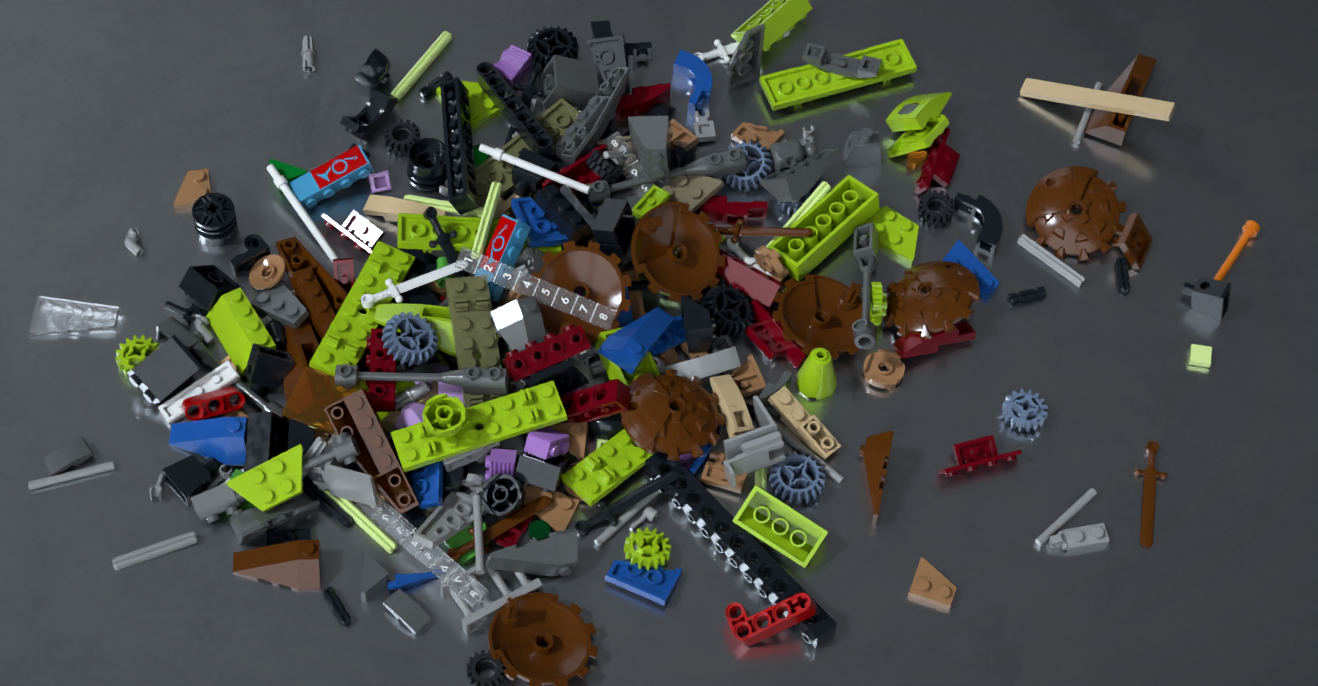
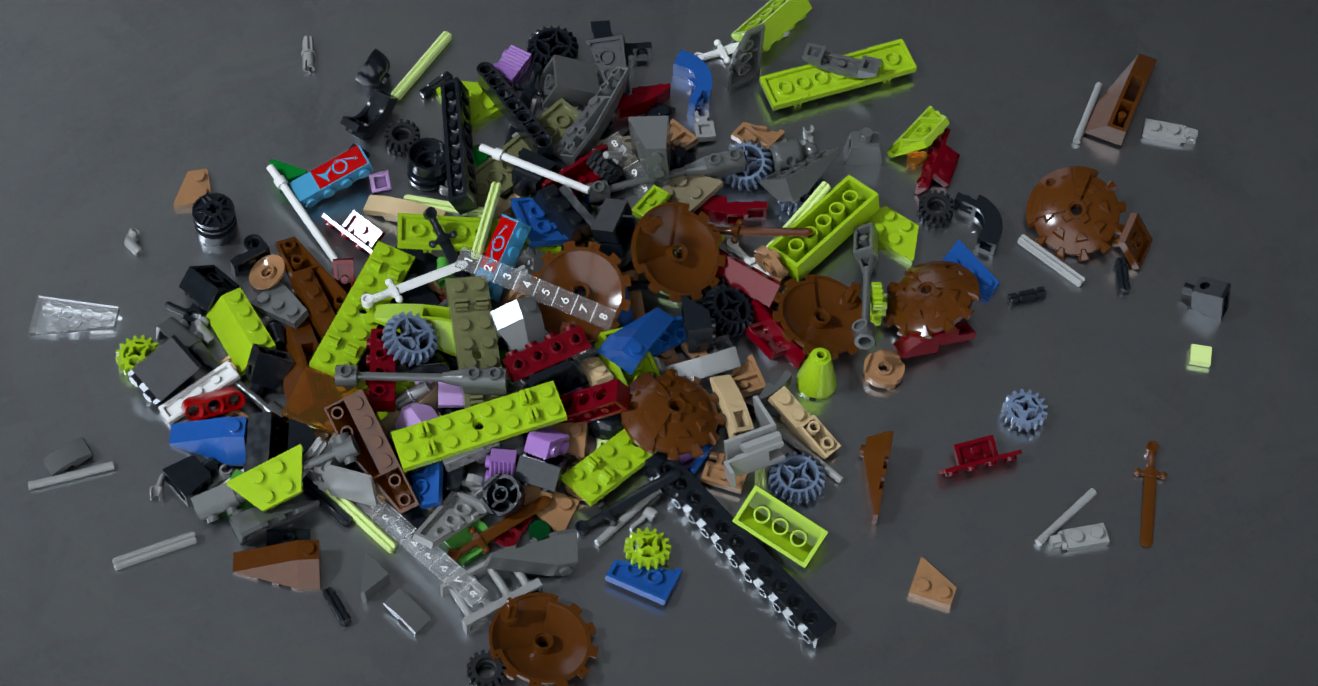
blue piece [387,570,446,591] -> none
lime cylinder [422,394,466,438] -> none
light grey bar [473,495,485,575] -> none
red beam [725,593,817,646] -> none
lime slope [885,92,952,132] -> none
tan tile [1020,78,1175,121] -> none
orange piece [1213,220,1260,281] -> none
none -> tan brick [581,357,614,388]
none -> light grey hinge [1142,118,1198,145]

